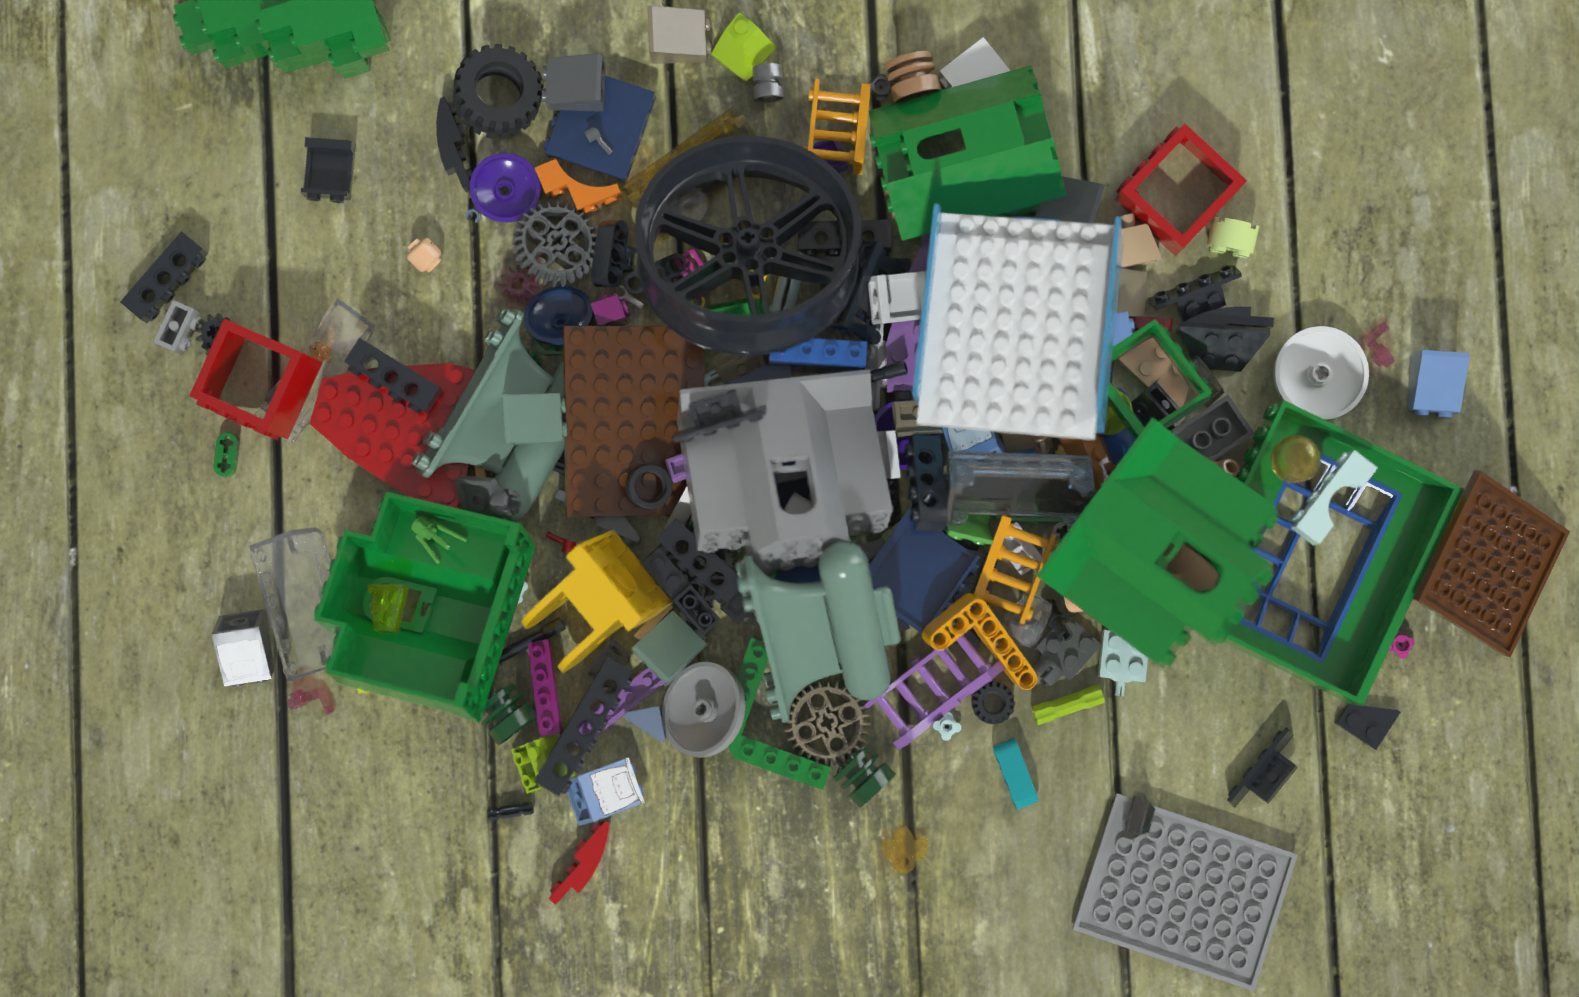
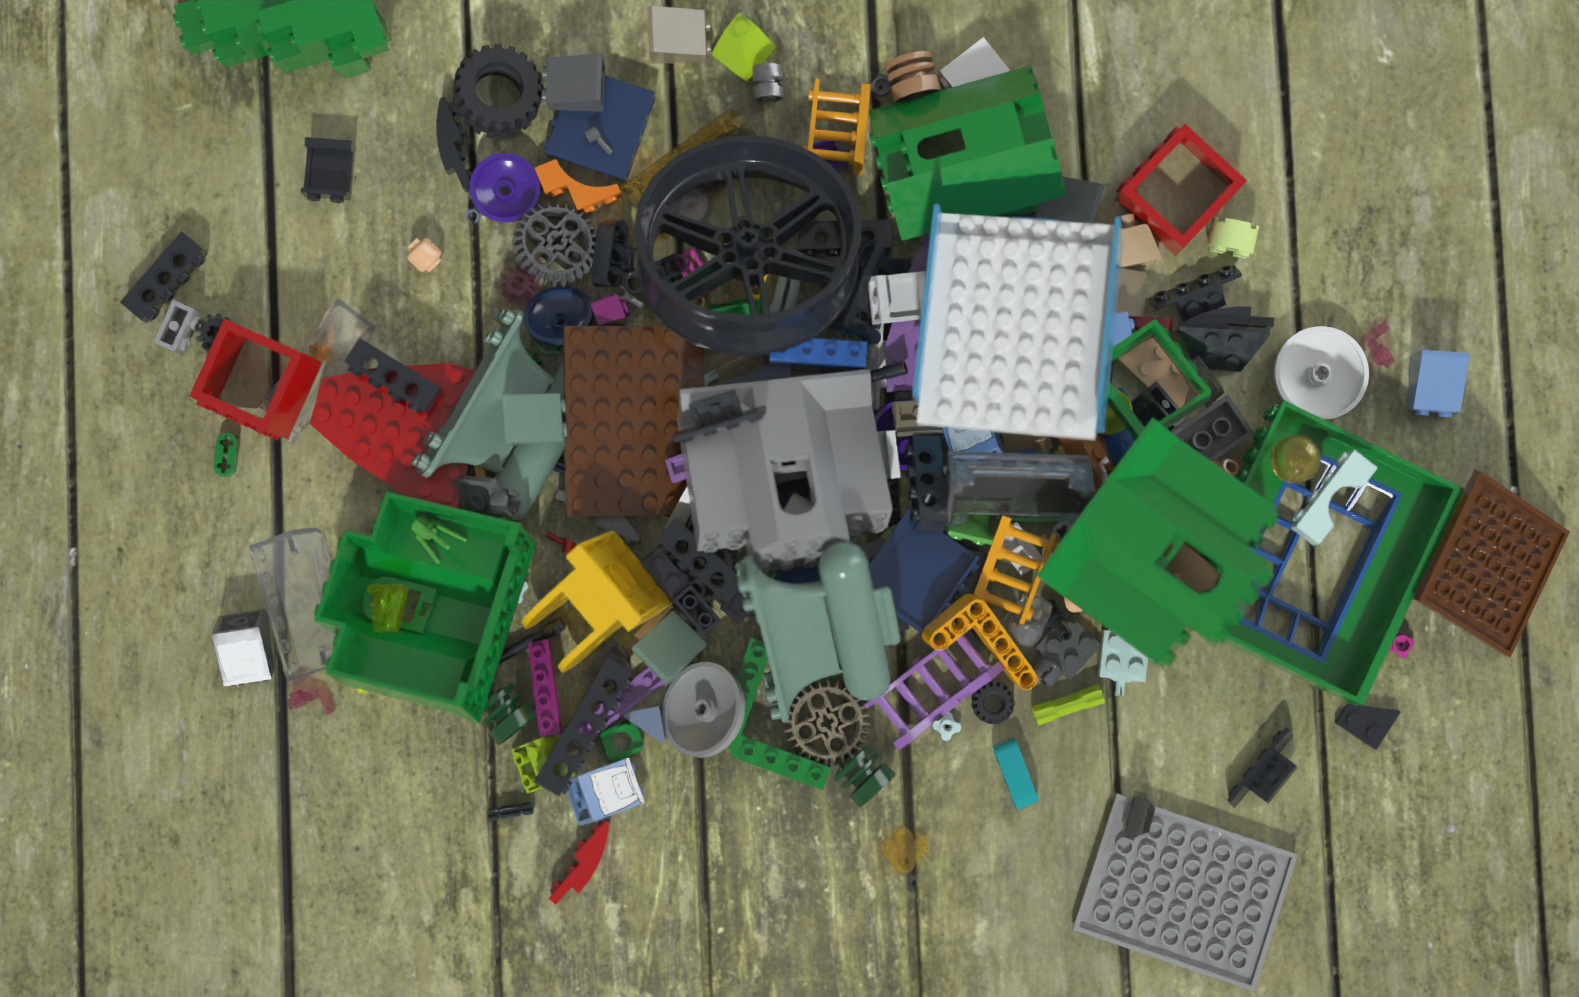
black tyre [625,464,673,509] -> none
none -> green piece [599,720,644,761]

